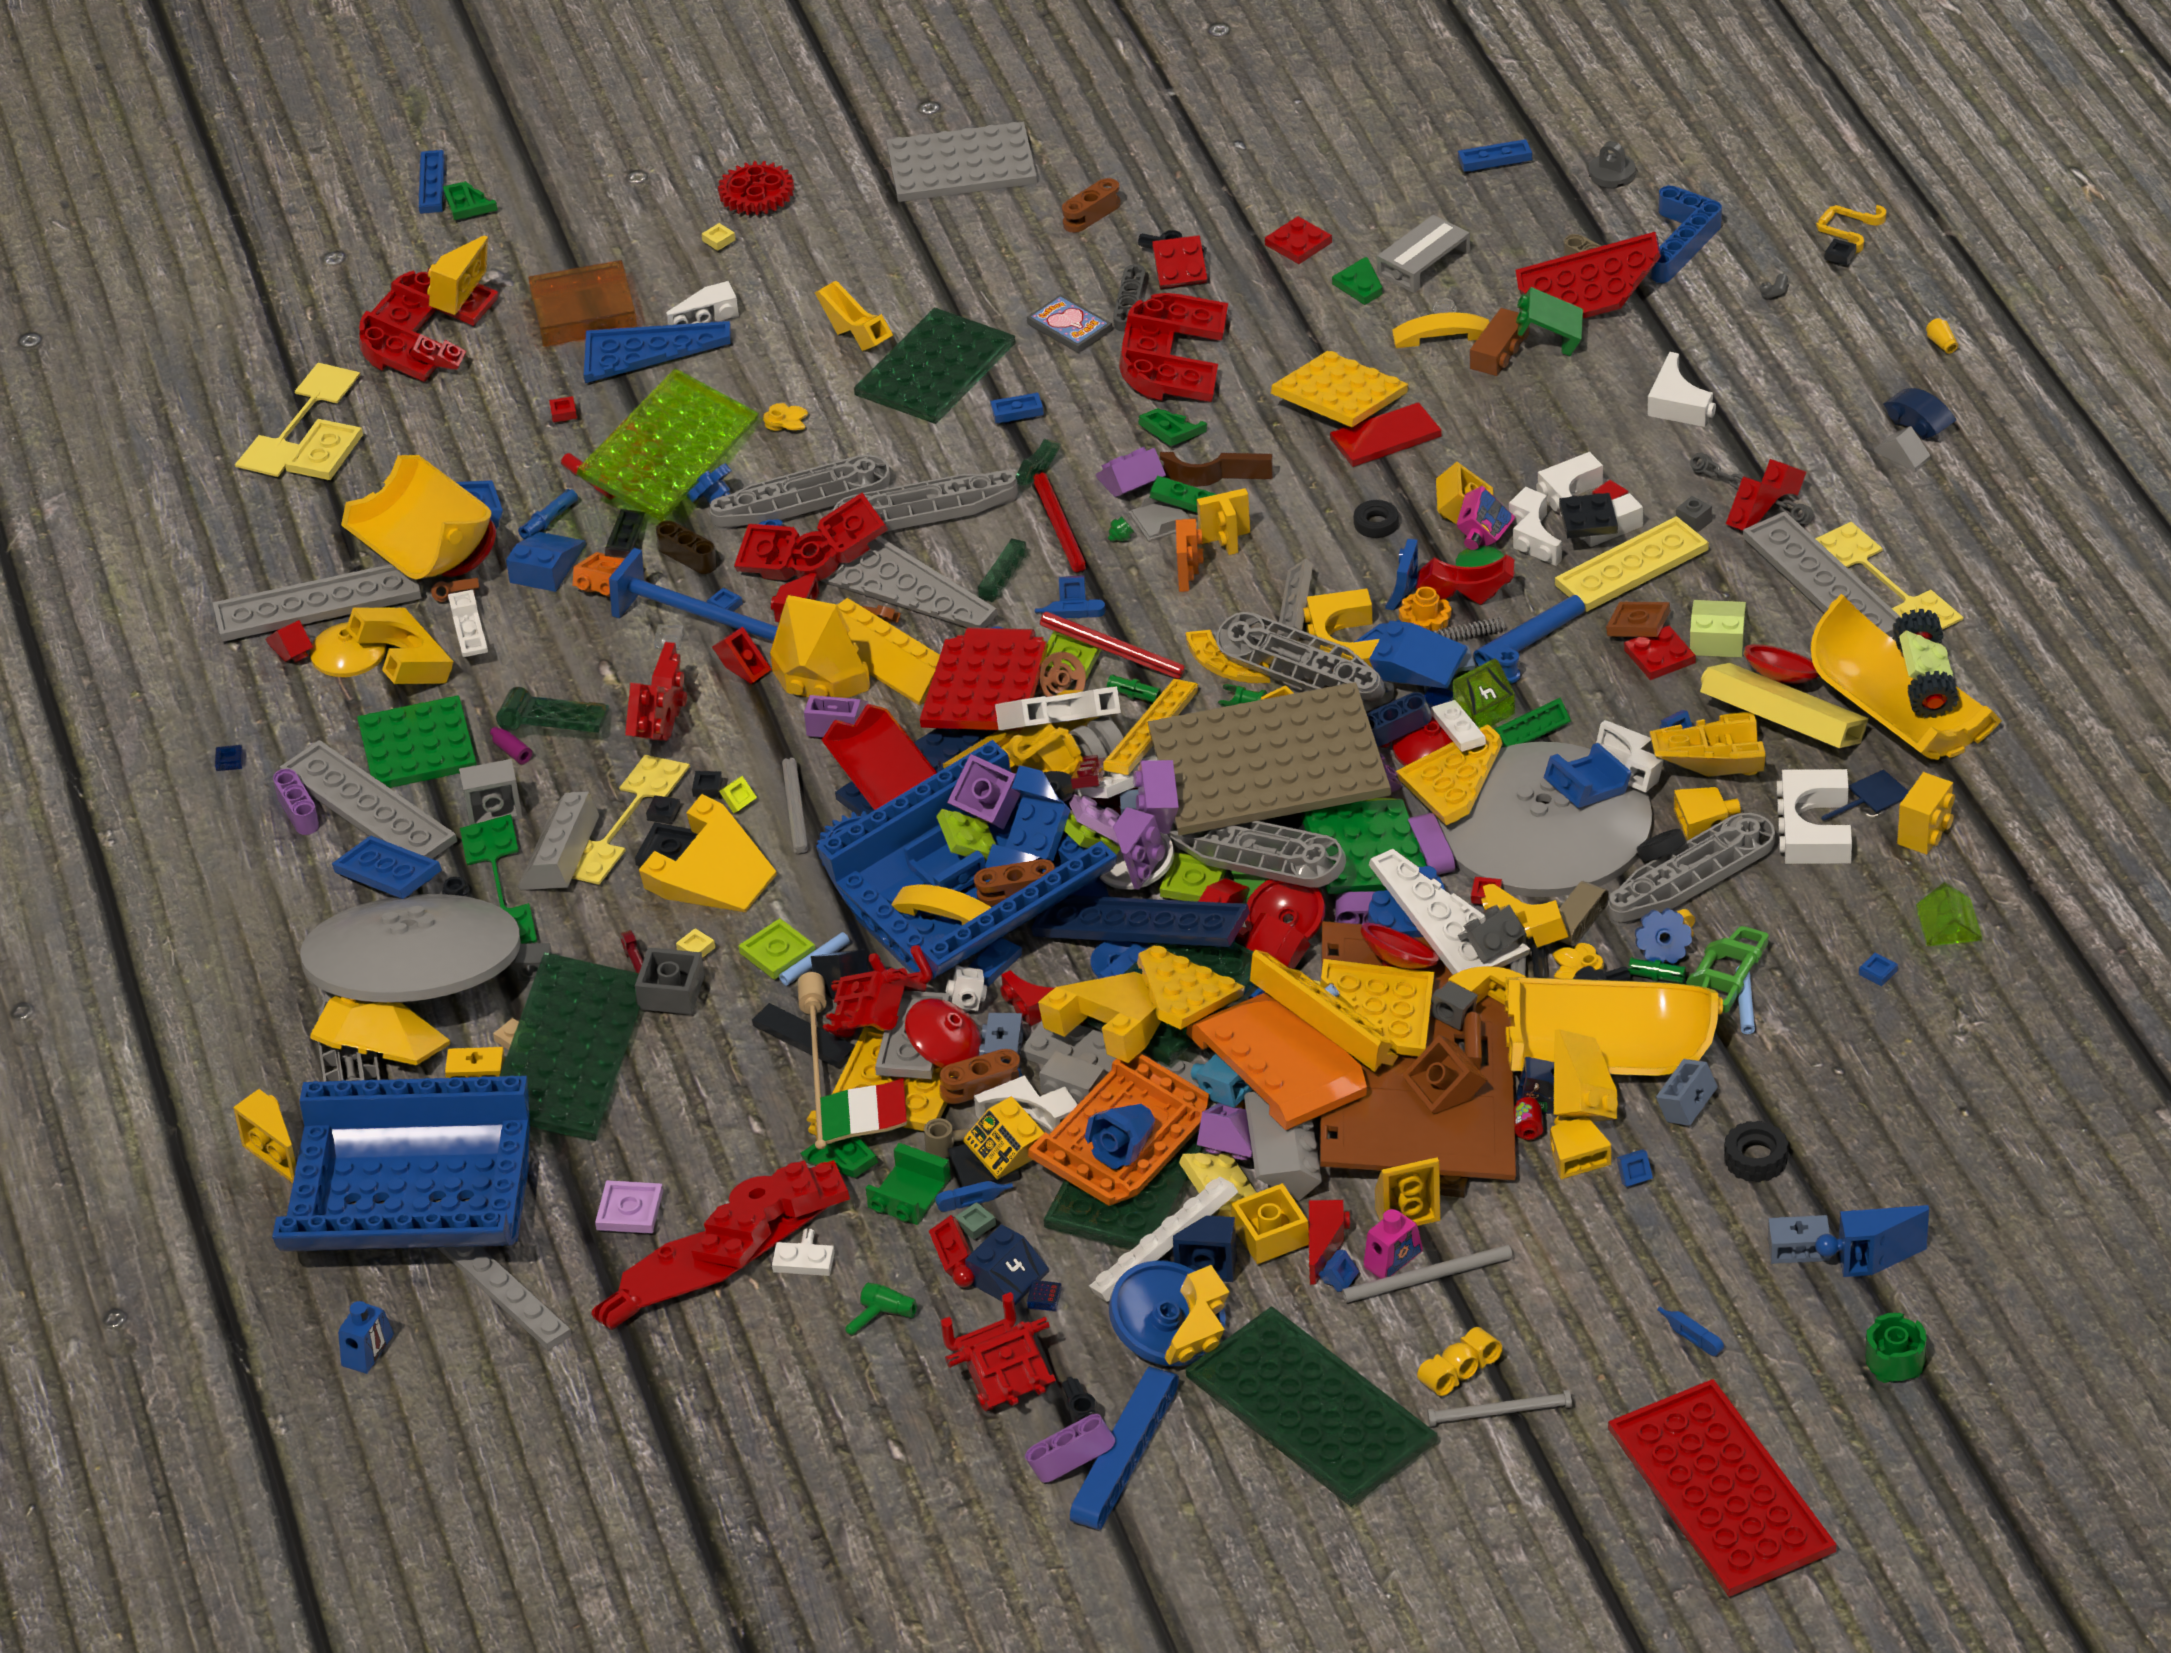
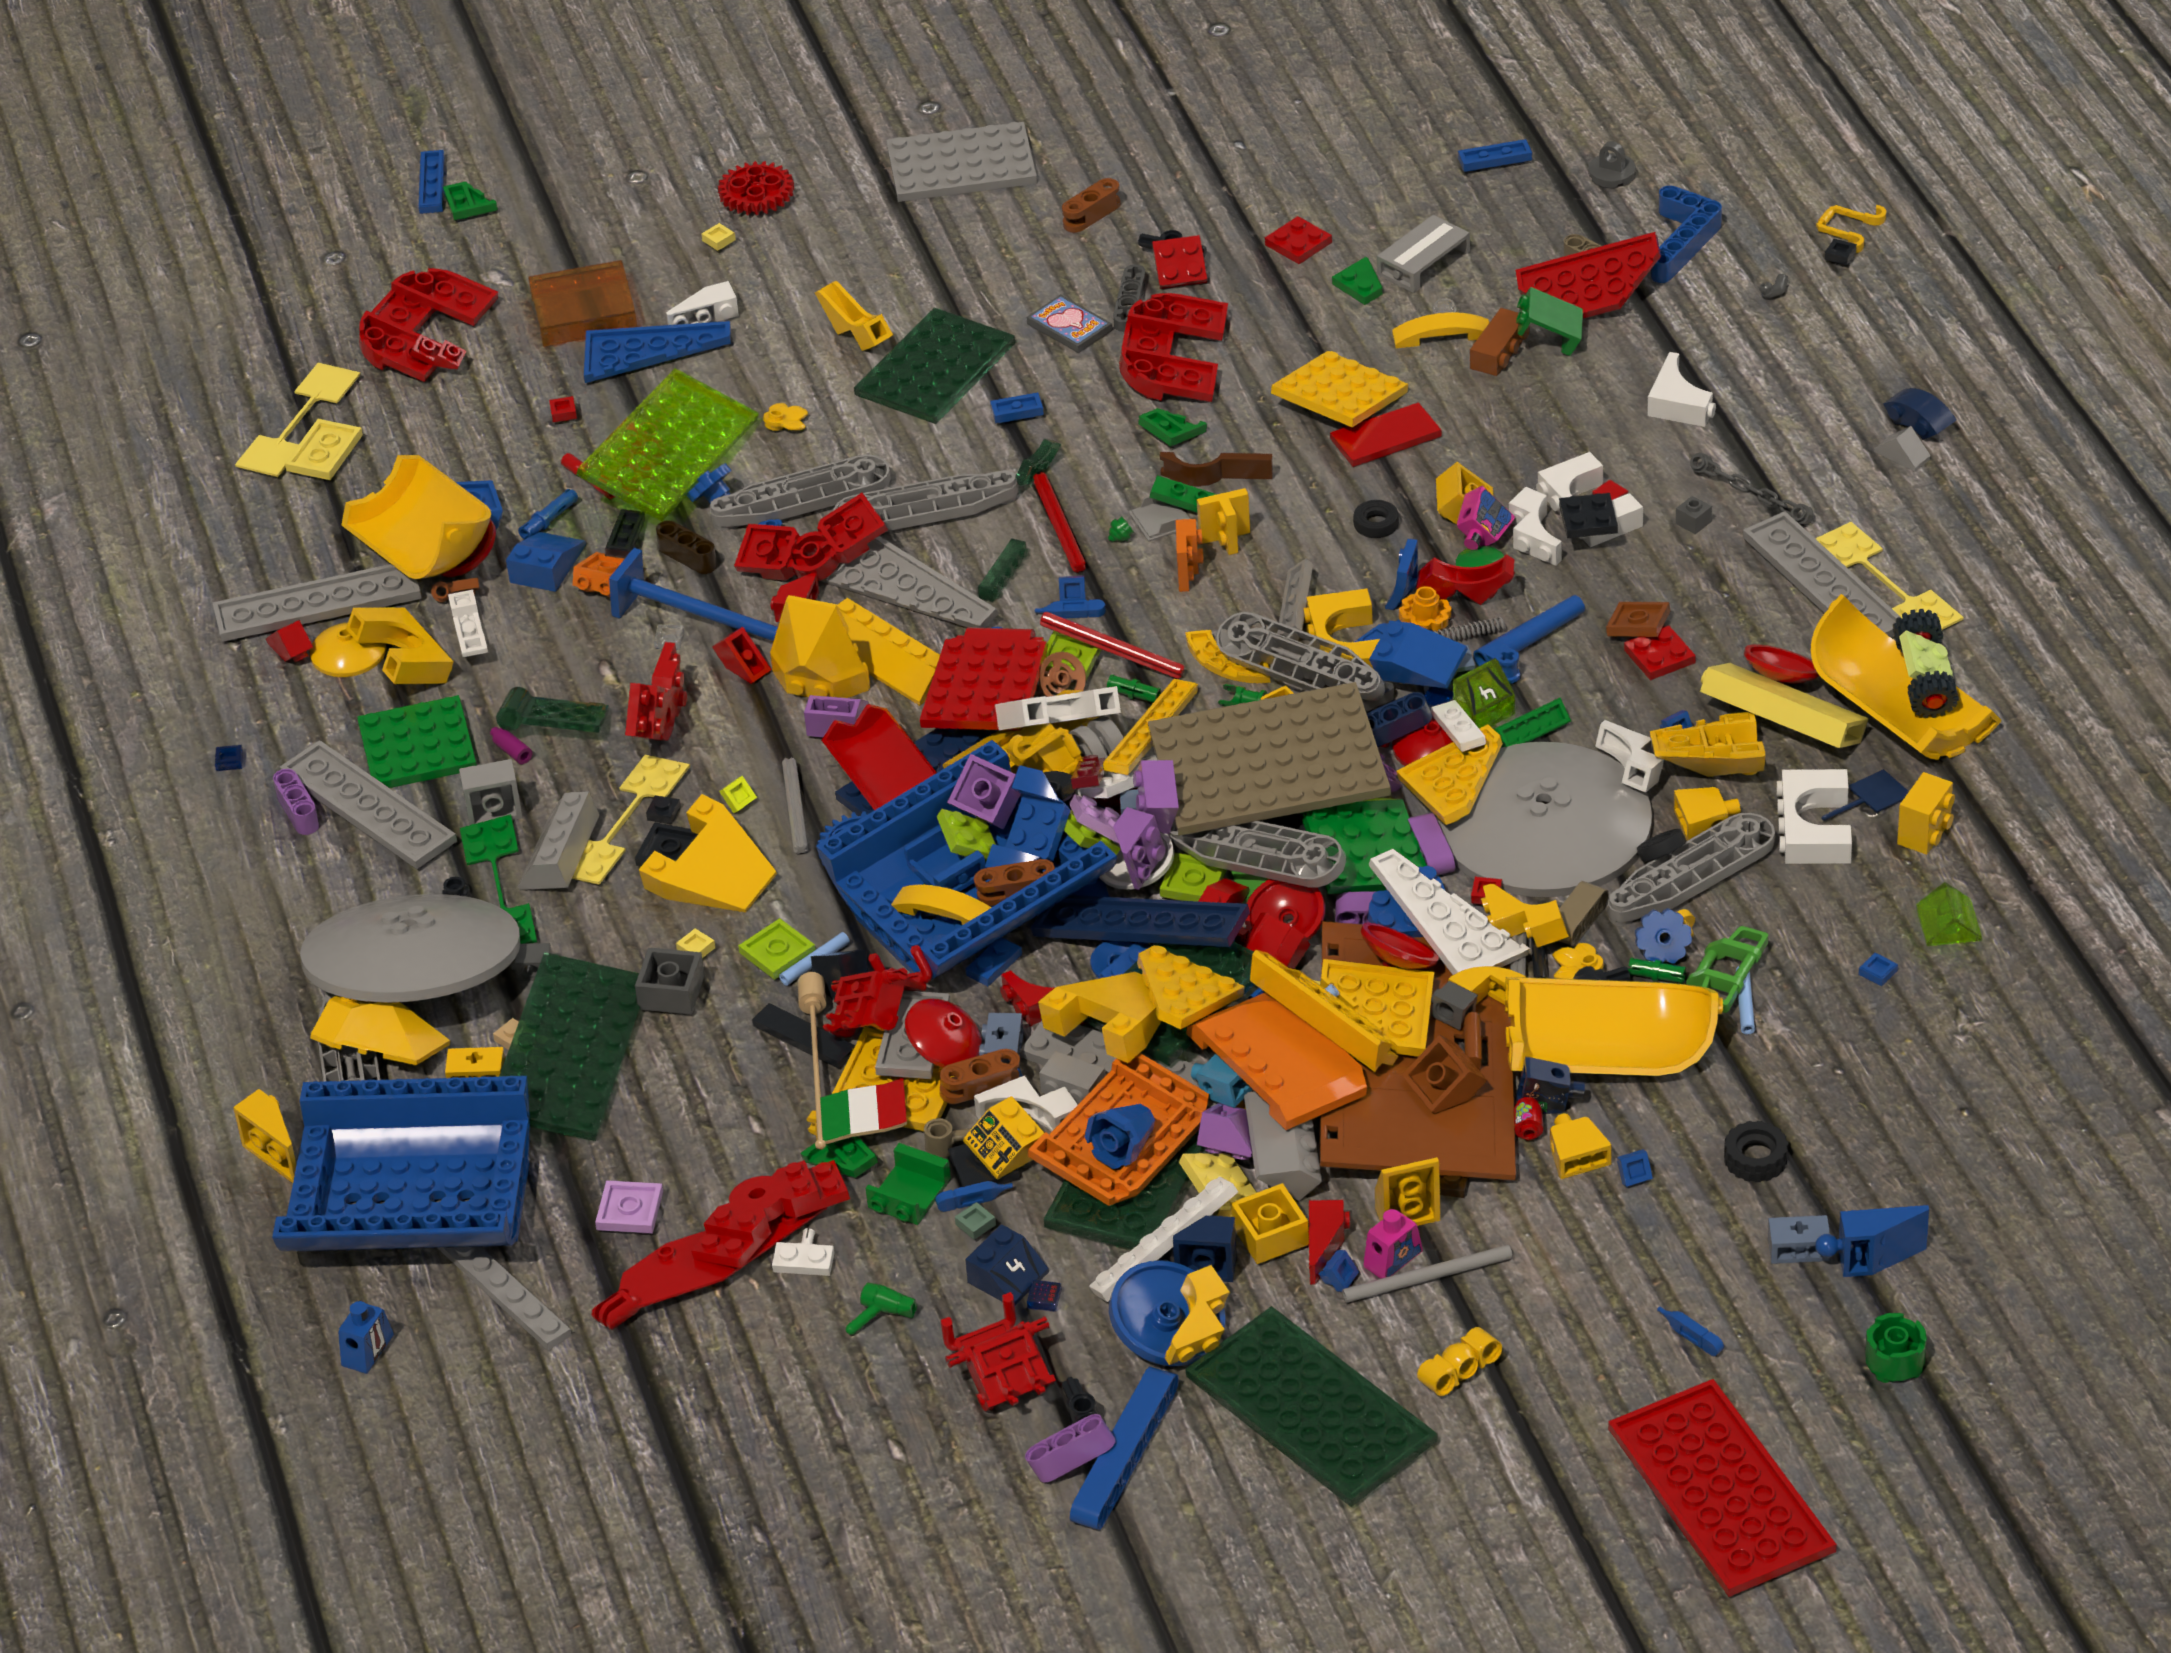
blue plate [332,835,442,899] -> none
yellow slope [427,235,488,315] -> none
dark red bar [620,930,643,976] -> none
black plate [692,771,723,797] -> none
blue tile [706,587,743,611] -> none
dark orange bar [862,605,901,624] -> none
red plate [929,1215,975,1288] -> none
white brick [946,966,987,1012] -> none
medium lavender slope [1096,447,1166,497] -> none
light grey bar [1427,1390,1572,1427] -> none
dark grey bracket [1457,905,1526,962] -> none
blue panel [1543,743,1631,808] -> none
yellow slope [1554,1029,1618,1122] -> none
light yellow plate [1555,516,1709,612] -> none
sand blue brick [1656,1059,1718,1126] -> none
yellowish green slope [1690,600,1746,657] -> none
red arch [1726,459,1806,530] -> none
yellow cone [1926,318,1959,354] -> none

